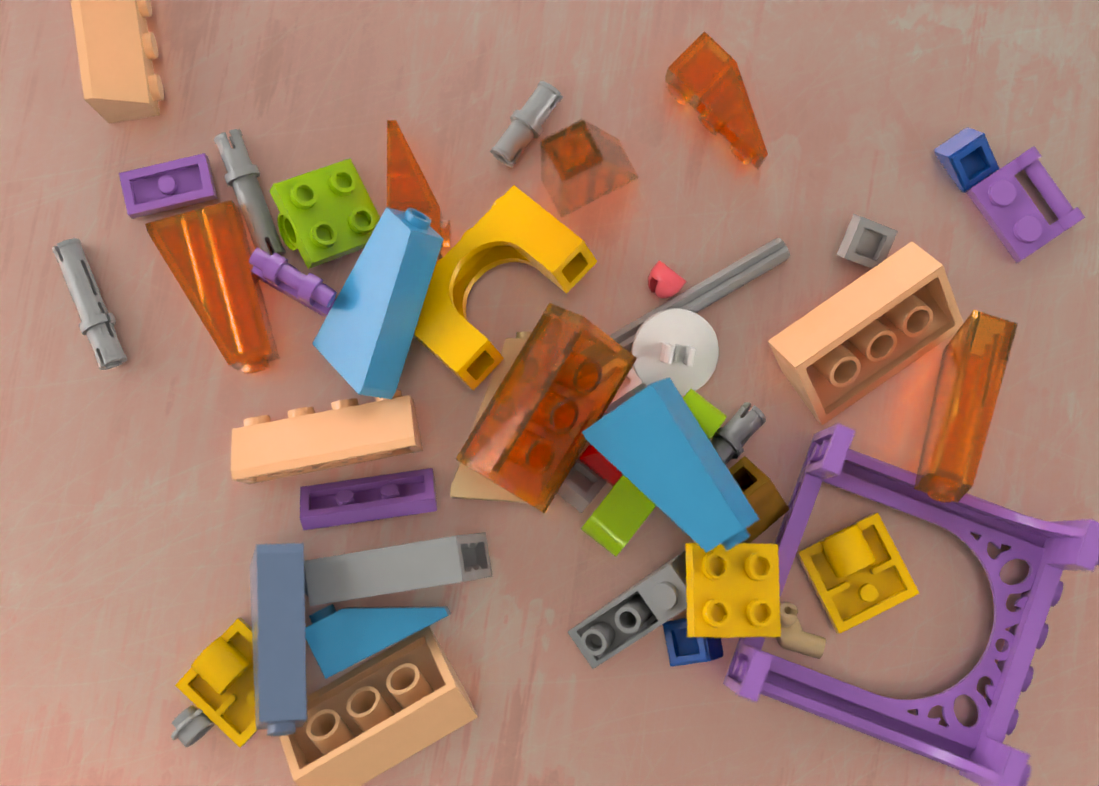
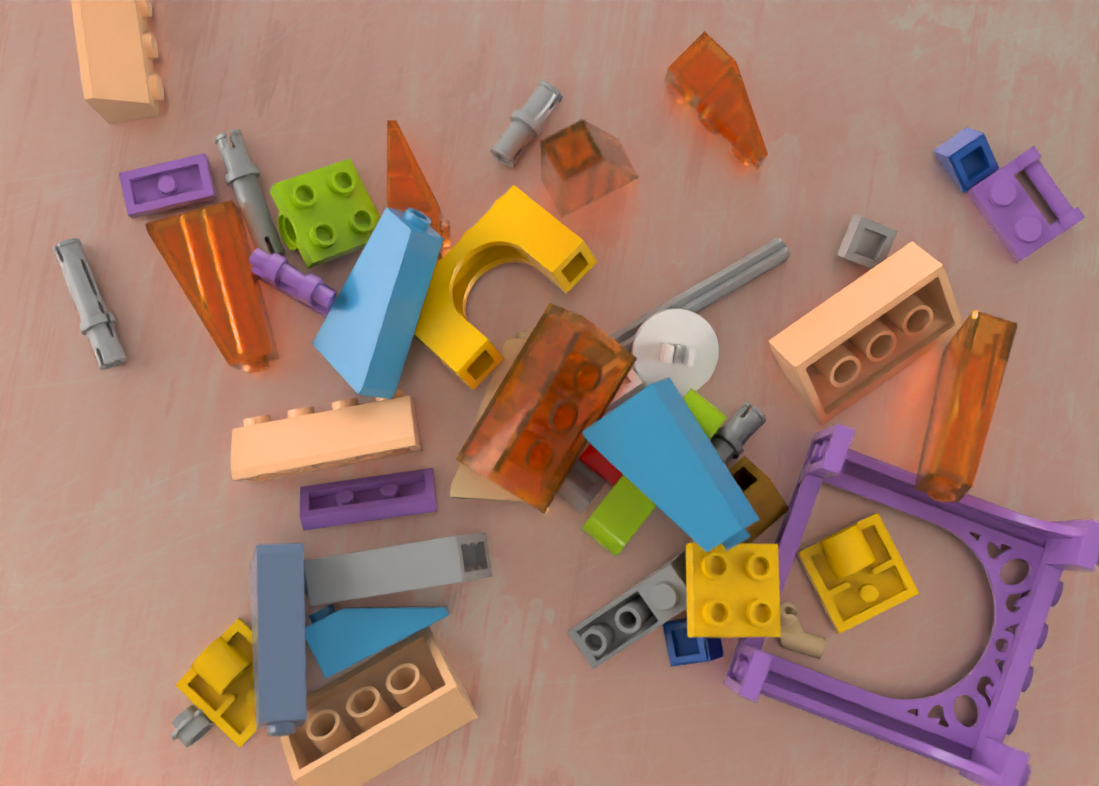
coral hinge [648,260,687,299] -> none

